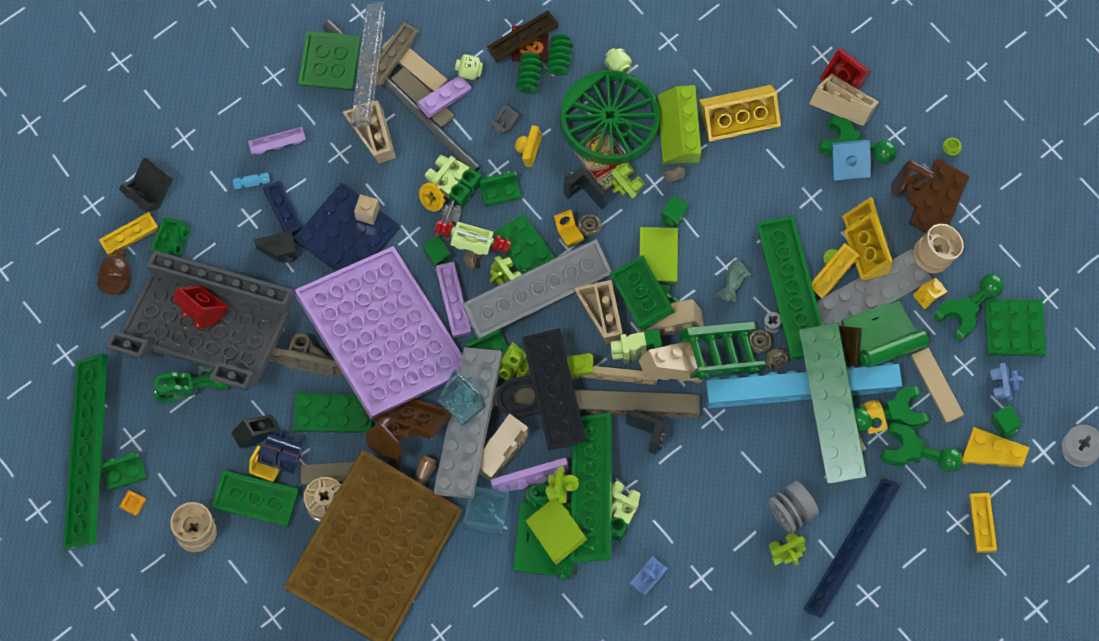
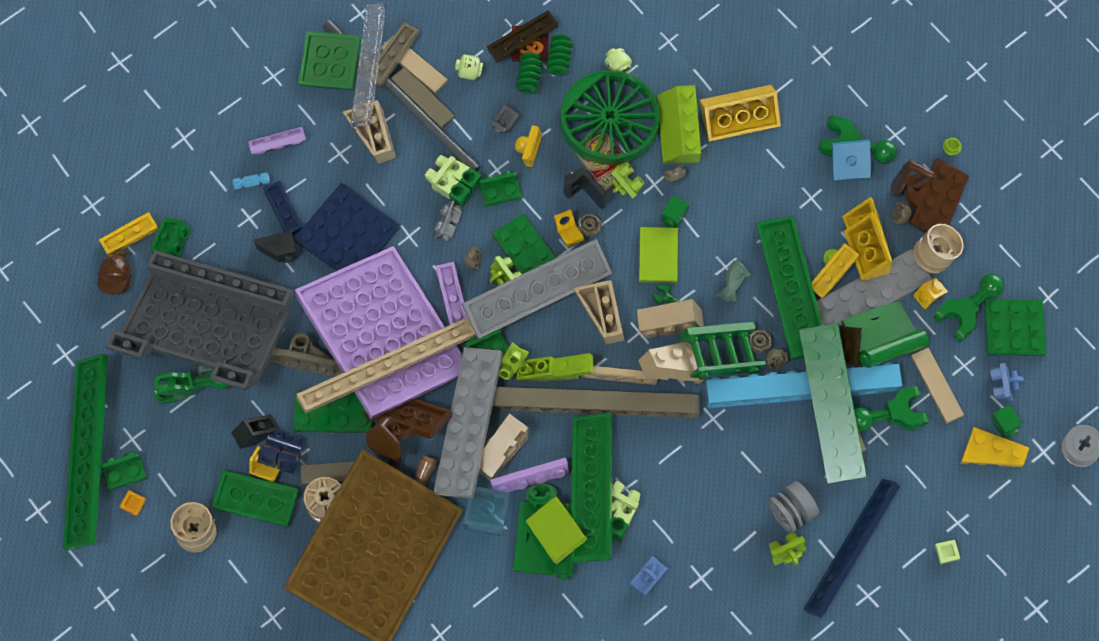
pearl dark grey bracket [119,157,173,212] -> none
red brick [173,285,228,329] -> none
tan brick [354,194,380,225] -> none
lavender plate [417,76,472,118] -> none
yellow gear [419,182,446,212] -> none
green brick [423,236,451,270] -> none
yellowish green plate [434,218,511,255] -> none
clear light blue slope [437,370,486,425] -> none
black plate [496,328,587,451] -> none
lime hips [546,466,579,504] -> none
green plate [610,255,675,331] -> none
yellowish green hips [610,329,662,364] -> none
pearl dark grey bracket [626,409,666,455] -> none
light grey bush [764,312,781,334] -> none
tan wedge [809,74,879,126] -> none
red brick [820,48,871,90] -> none
yellow bracket [860,400,888,434] -> none
green piece [879,423,963,472] -> none
yellow plate [969,493,997,553] -> none
none -> tan plate [296,318,476,413]
none -> dark tan plate [892,201,911,224]
none -> yellowish green plate [935,540,960,565]

